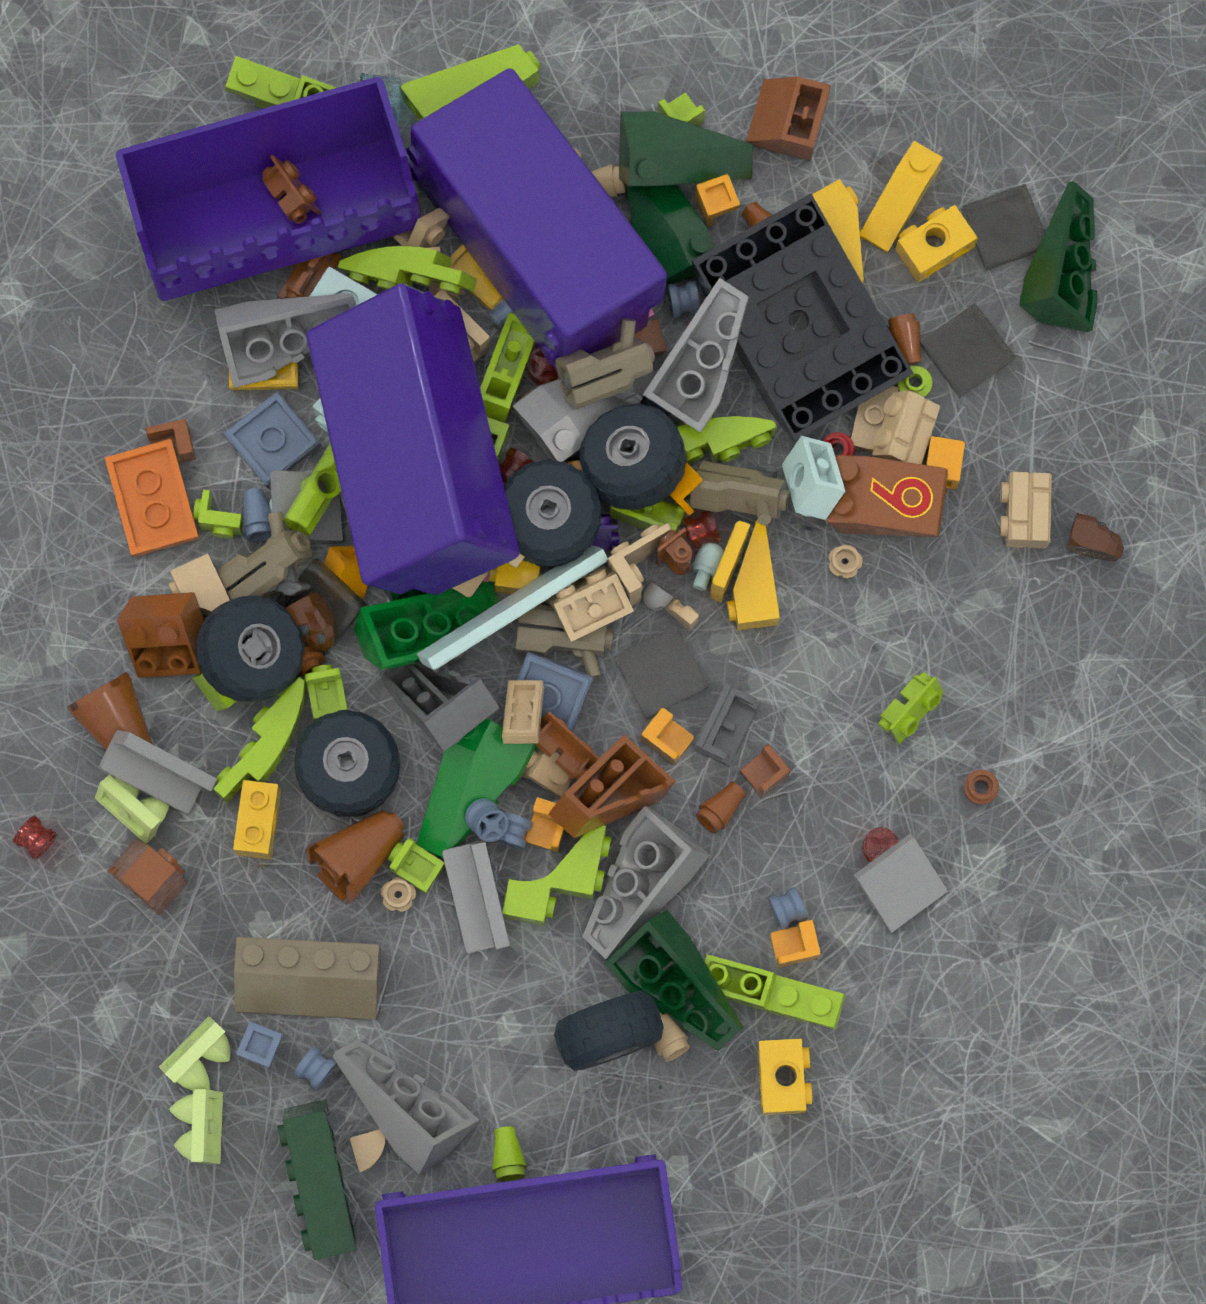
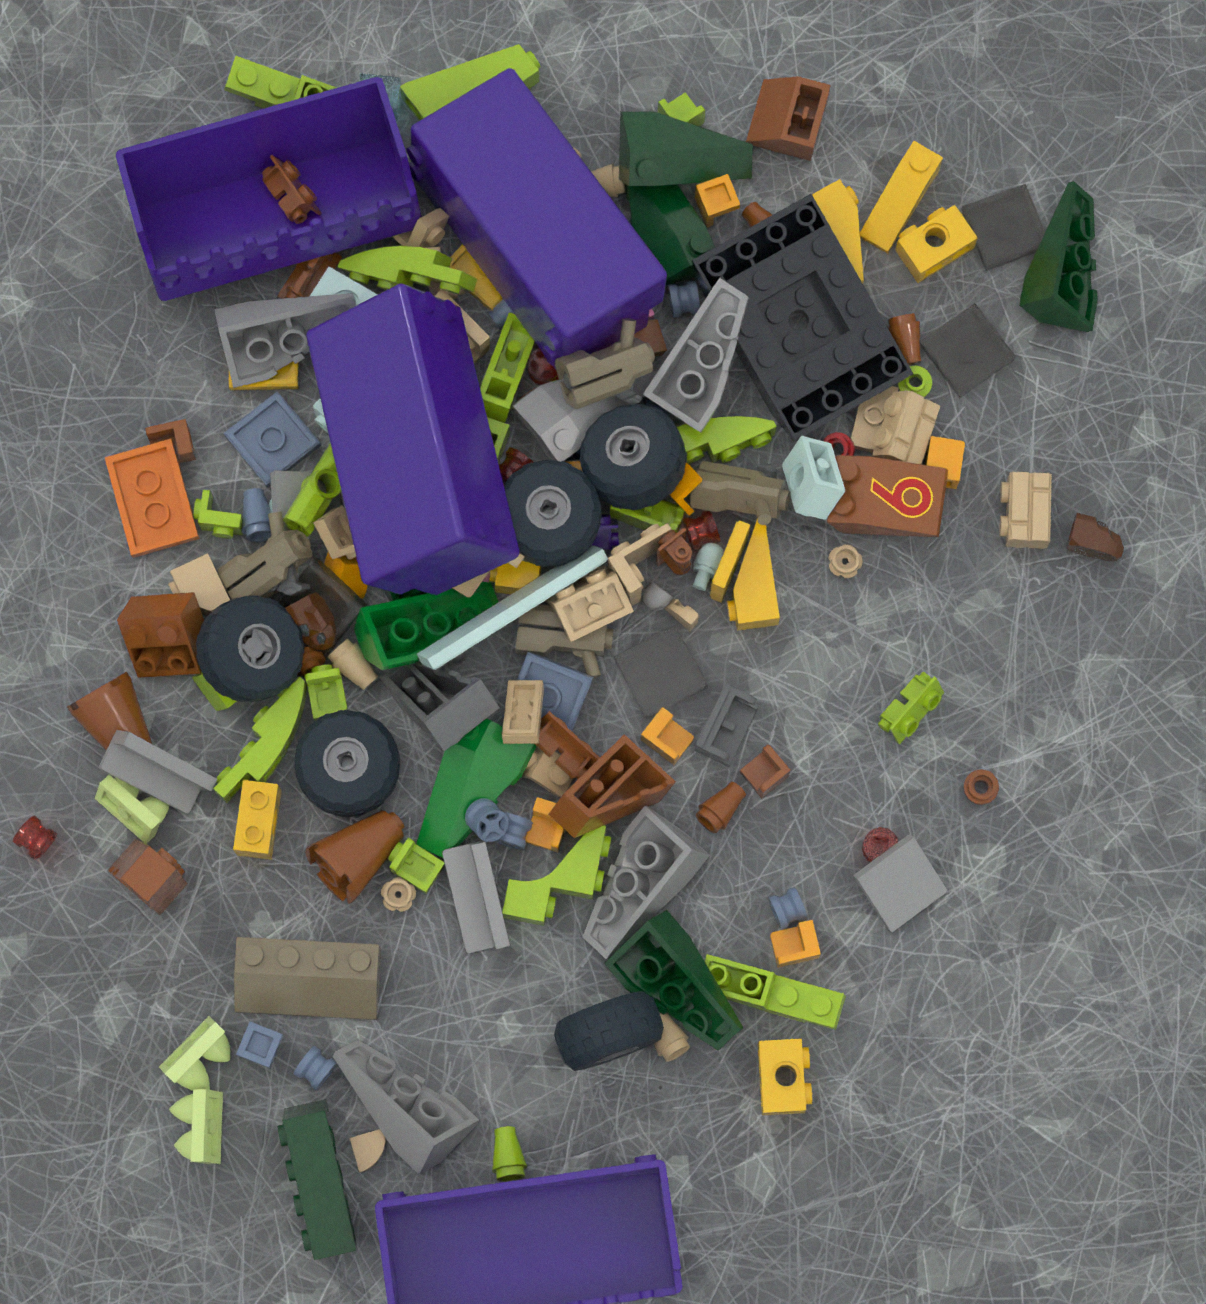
none -> tan bracket [313,505,356,560]
none -> tan cone [328,638,378,690]

